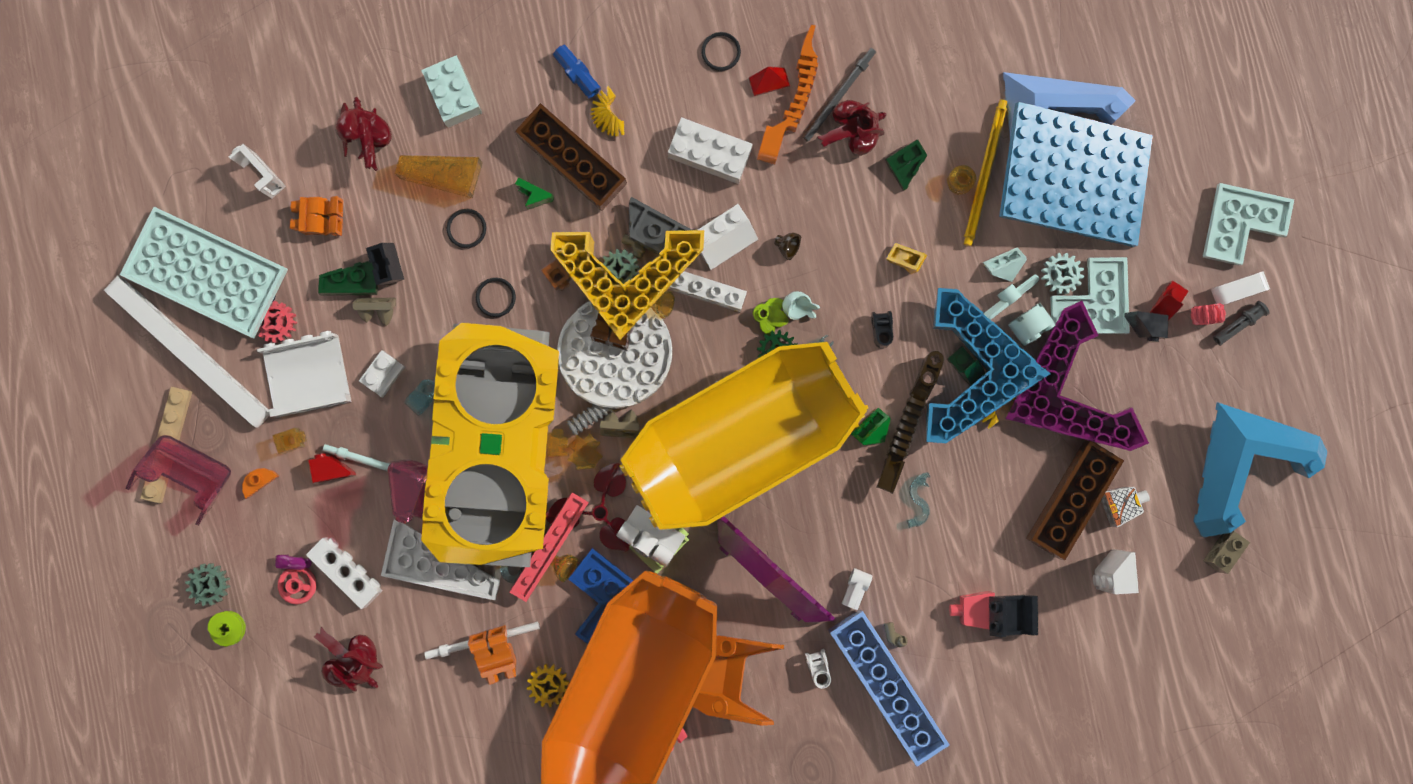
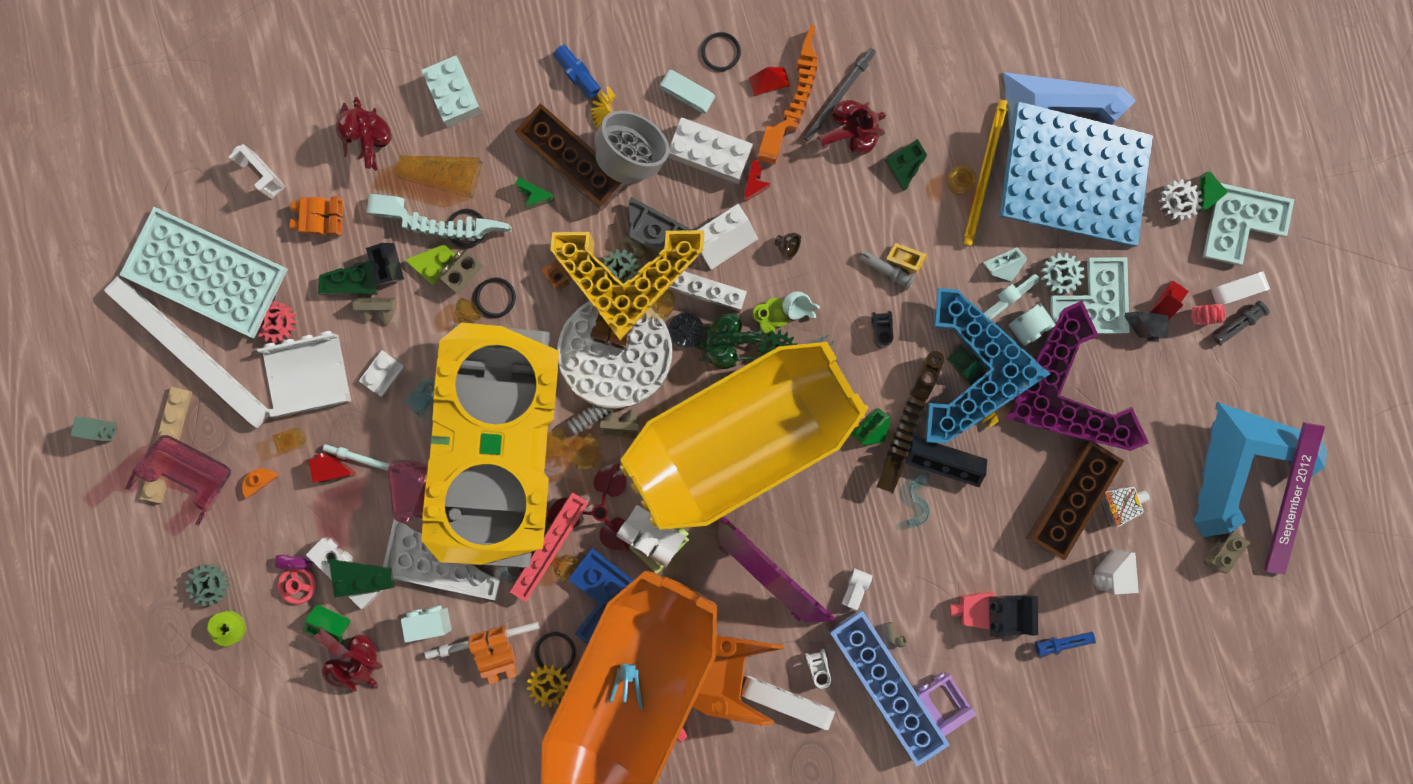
none -> sand green brick [71,416,116,441]
none -> green panel [303,604,351,643]
none -> dark green wing [329,558,395,598]
none -> light aqua piece [366,194,512,241]
none -> light aqua brick [401,605,452,643]
none -> lime wing [406,244,455,286]
none -> dark tan brick [439,250,483,294]
none -> clear yellow piece [453,298,482,324]
none -> black tyre [535,632,576,673]
none -> light grey wheel [595,111,669,184]
none -> medium azure plant [609,664,643,709]
none -> light aqua beam [659,69,715,114]
none -> black wheel [669,312,704,348]
none -> dark green hair [695,313,764,369]
none -> white beam [741,676,836,730]
none -> red slope [743,160,770,201]
none -> light grey pin [859,250,916,291]
none -> black brick [906,436,987,487]
none -> lavender panel [916,672,977,736]
none -> blue pin [1034,631,1096,658]
none -> white gear [1159,179,1203,222]
none -> green slope [1197,171,1228,213]
none -> magenta tile [1264,422,1325,574]

